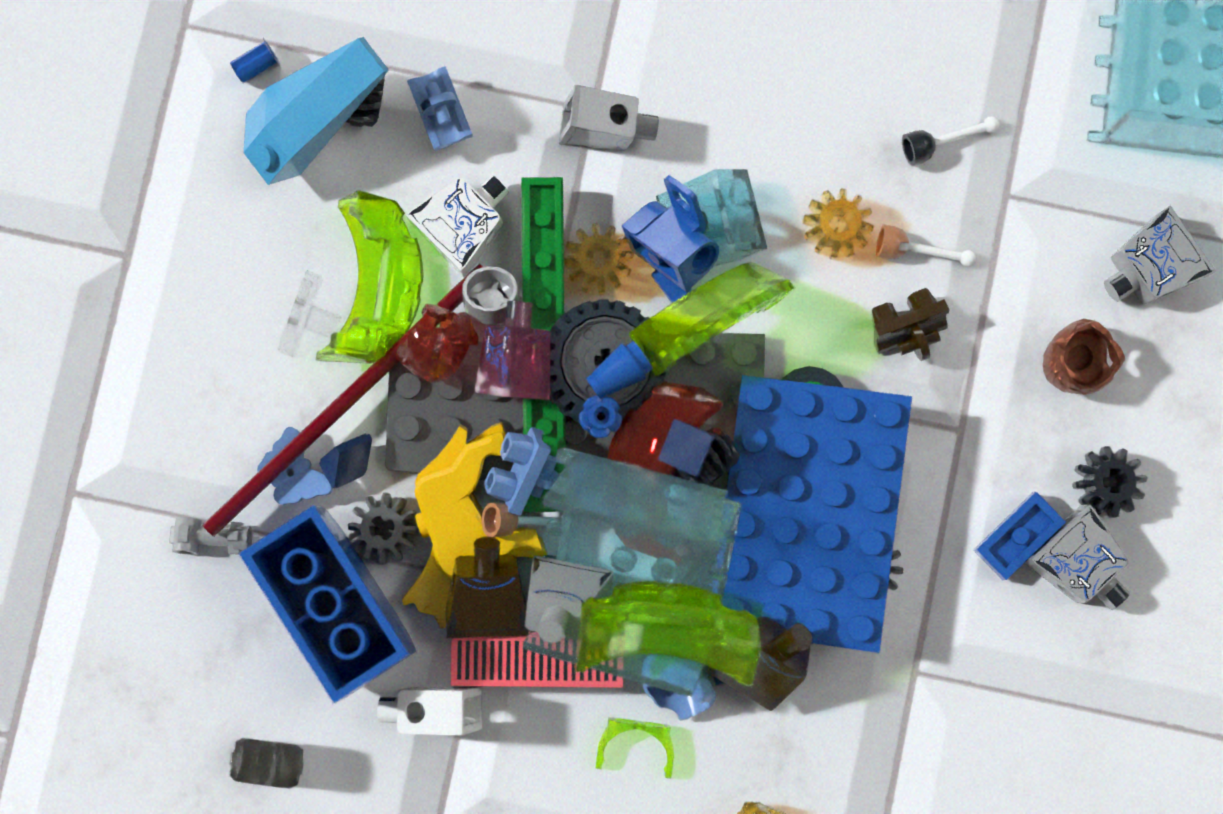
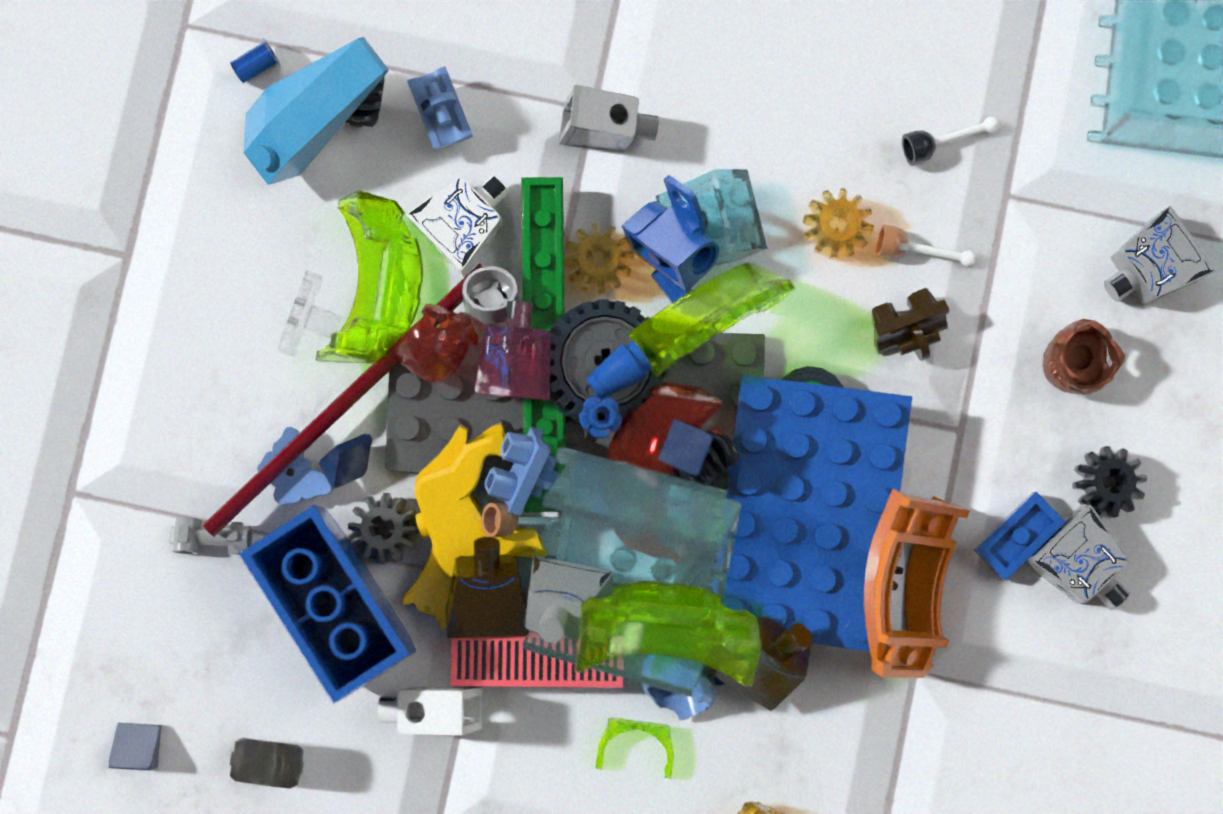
none -> slope [108,722,161,771]
none -> orange wedge [864,489,970,678]

